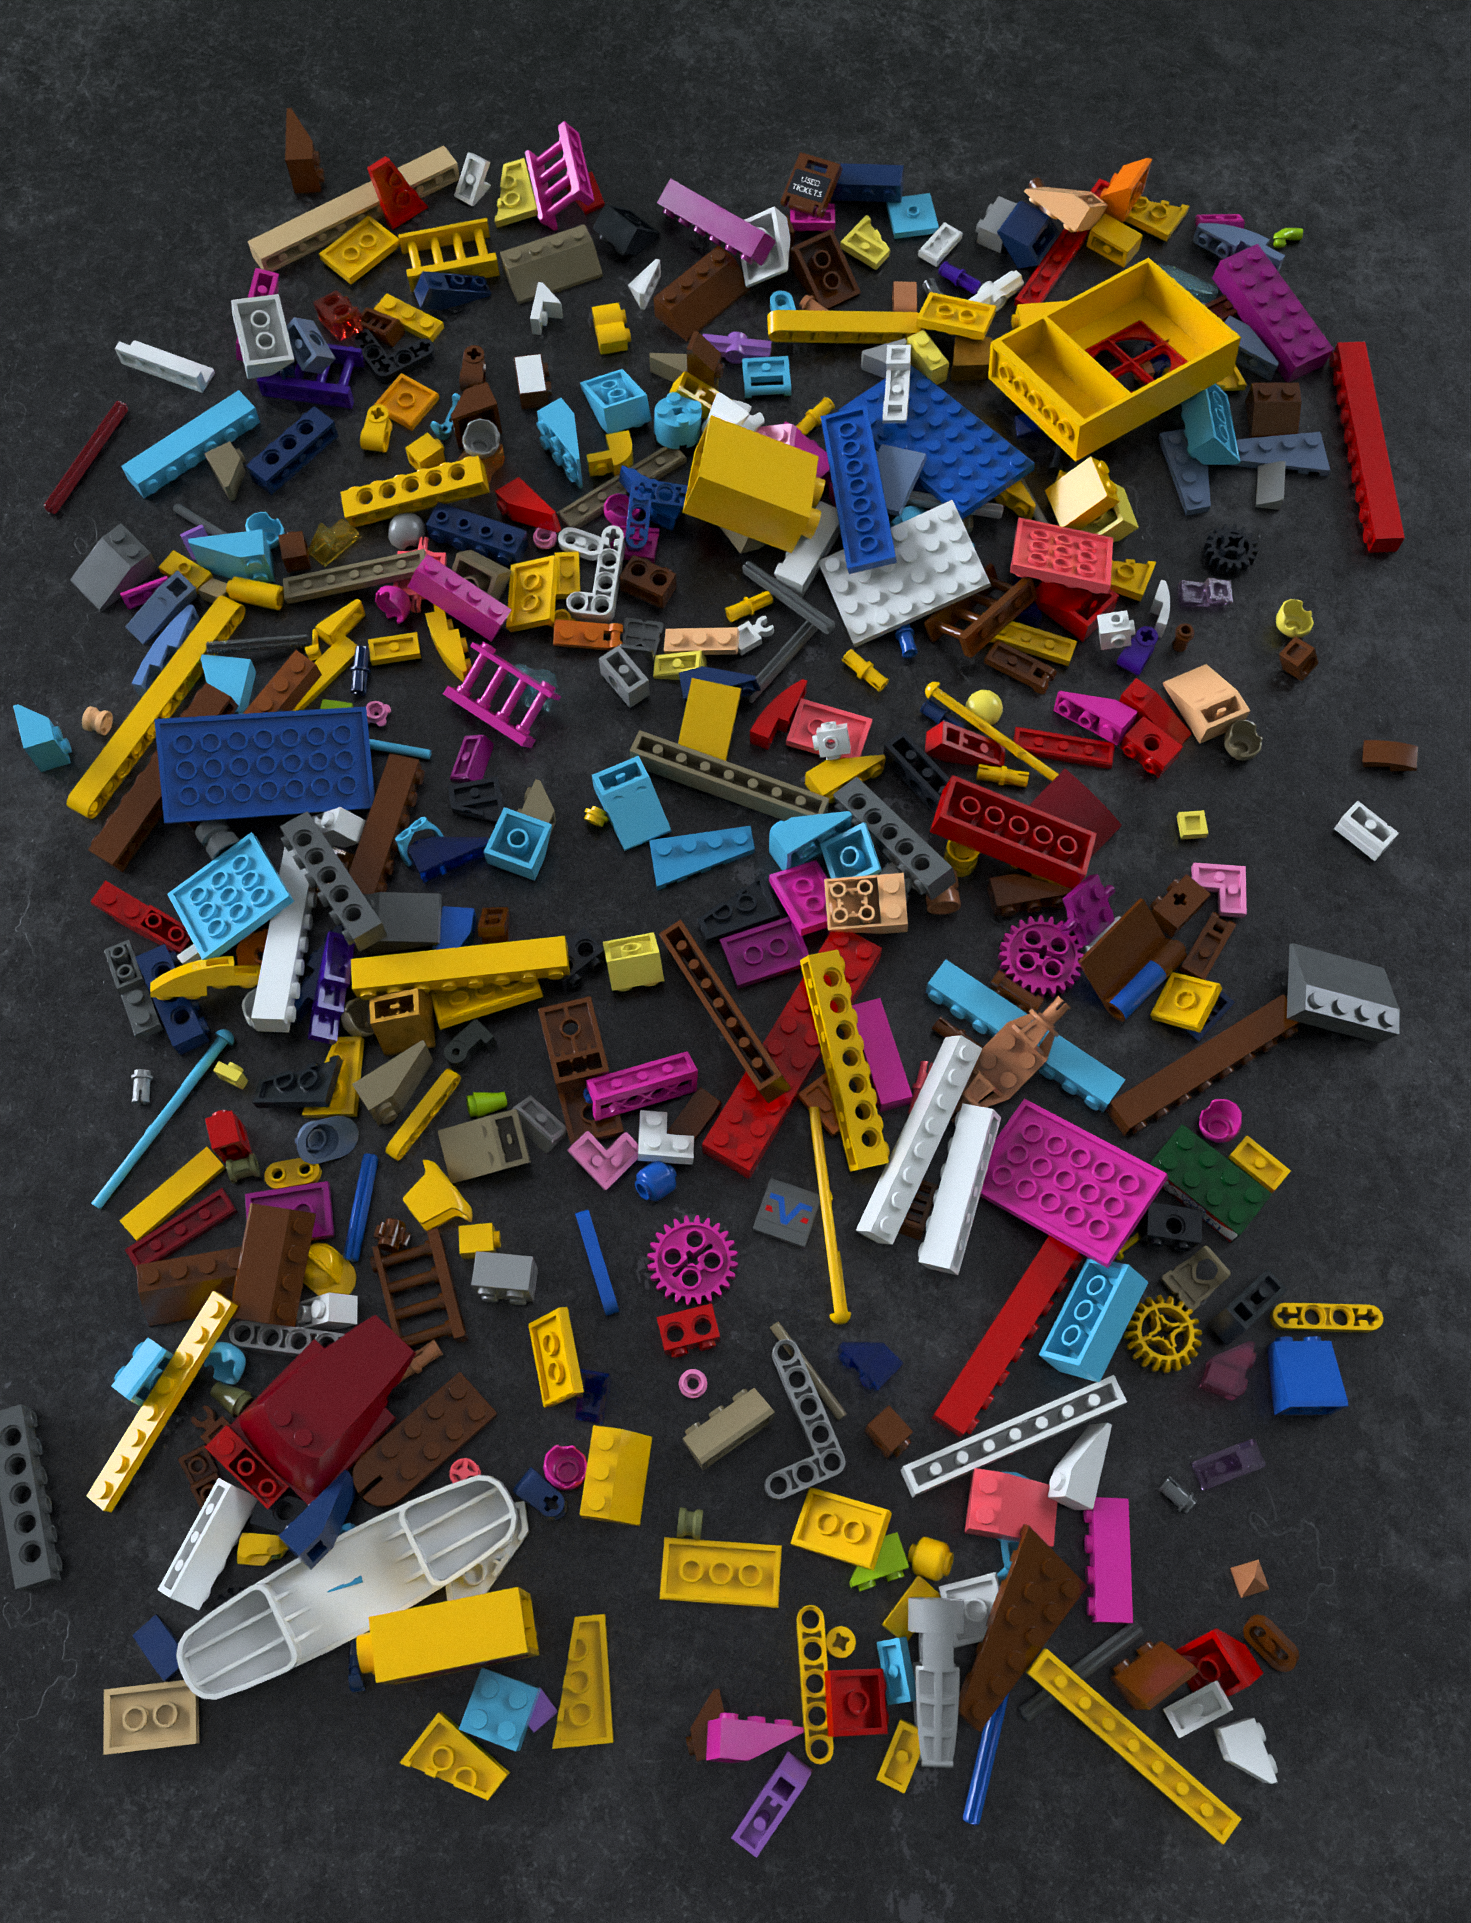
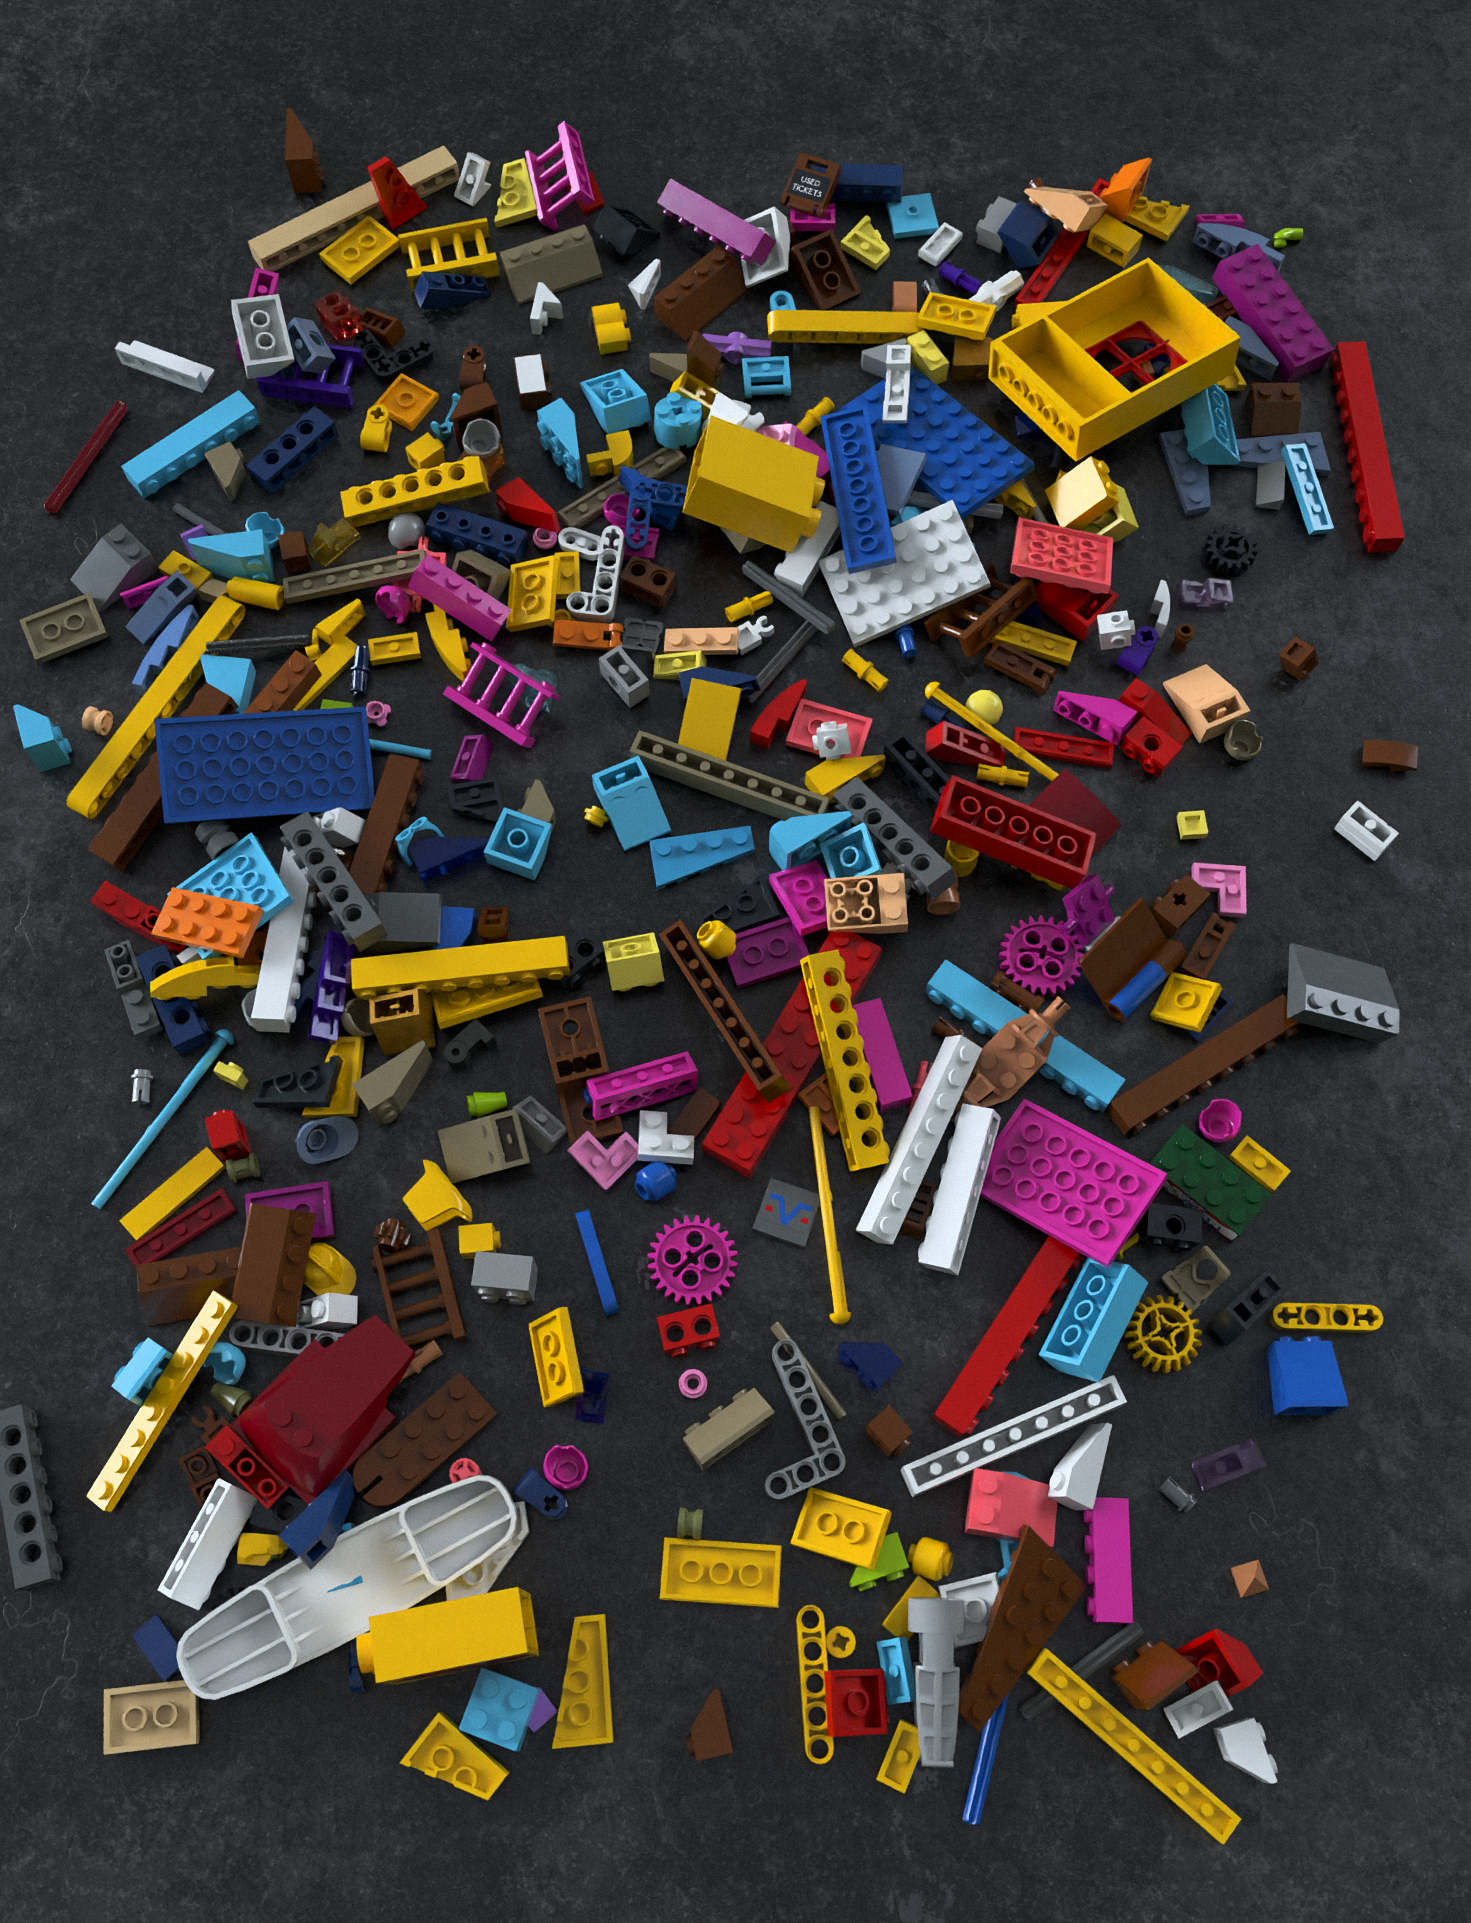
yellow plate [264,1158,322,1190] -> none
blue axle [343,1154,379,1262] -> none
yellow plate [374,293,444,342] -> none
yellow beam [385,1068,461,1161] -> none
yellow slope [580,1425,652,1526] -> none
dark pink slope [706,1713,804,1764] -> none
medium lavender slope [732,1751,813,1858] -> none
nougat pin [799,295,829,311] -> none
reddish brown slope [987,874,1073,917] -> none
yellow wing [1110,559,1156,602] -> none
clear pink slope [1199,1341,1256,1401] -> none
reddish brown plate [1243,1615,1299,1672] -> none
light yellow hair [1276,599,1314,638] -> none
none -> dark tan plate [19,593,109,664]
none -> orange plate [151,887,264,958]
none -> yellow head [697,920,736,960]
none -> medium azure plate [1281,443,1334,535]

